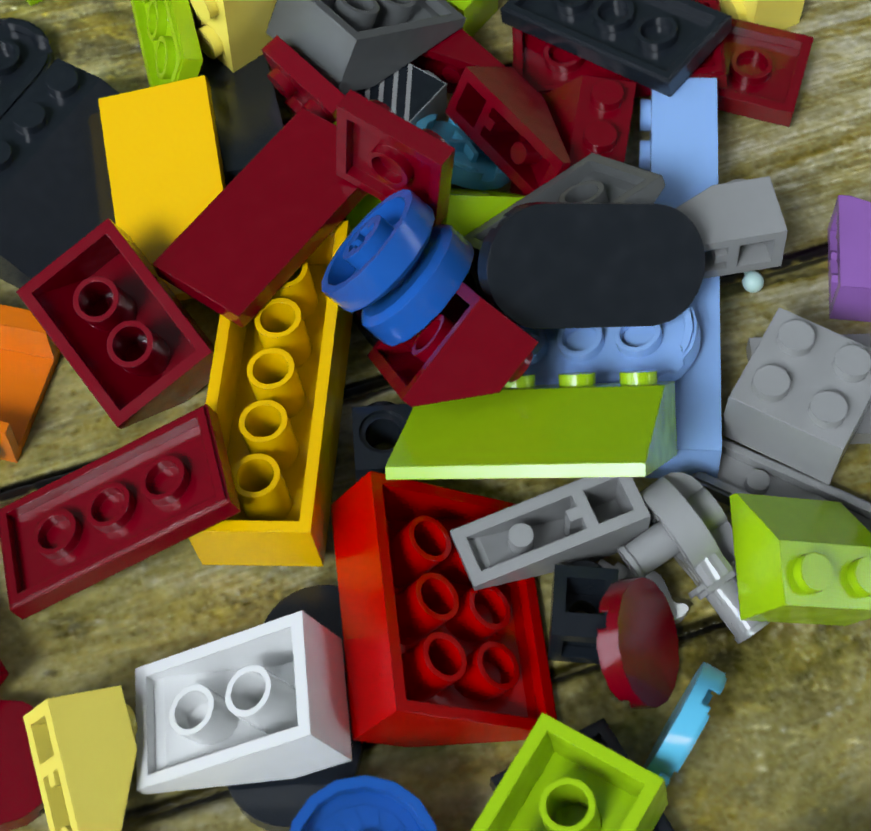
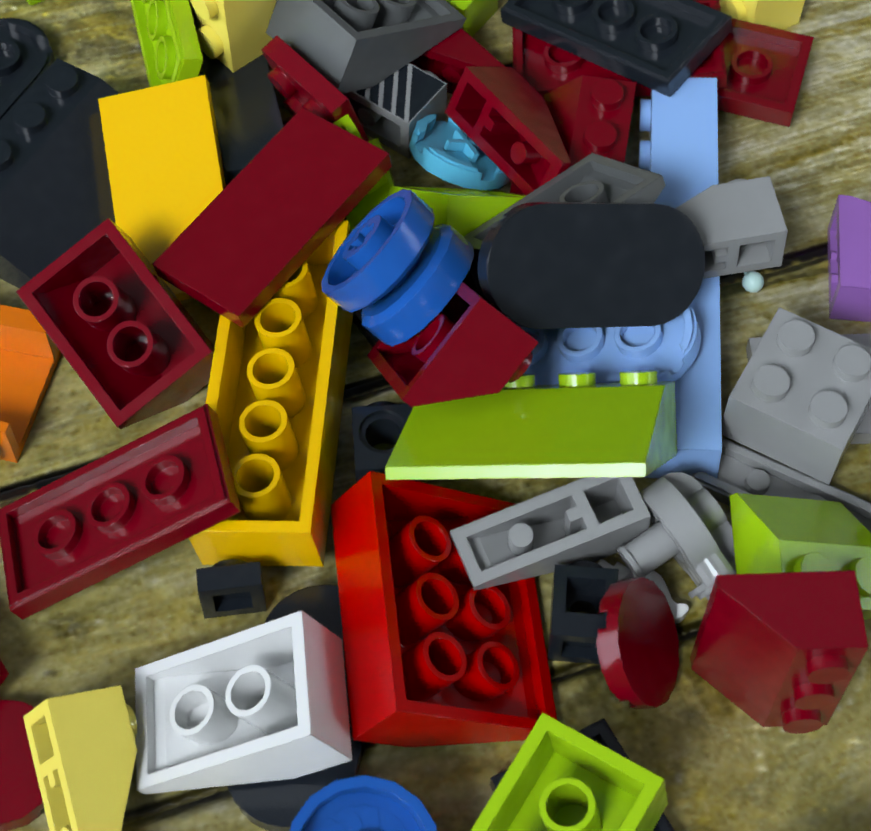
dark red plate [336,89,455,227] -> none
medium azure tile [643,662,727,788] -> none
none -> black plate [196,559,267,619]
none -> dark red slope [690,570,869,734]

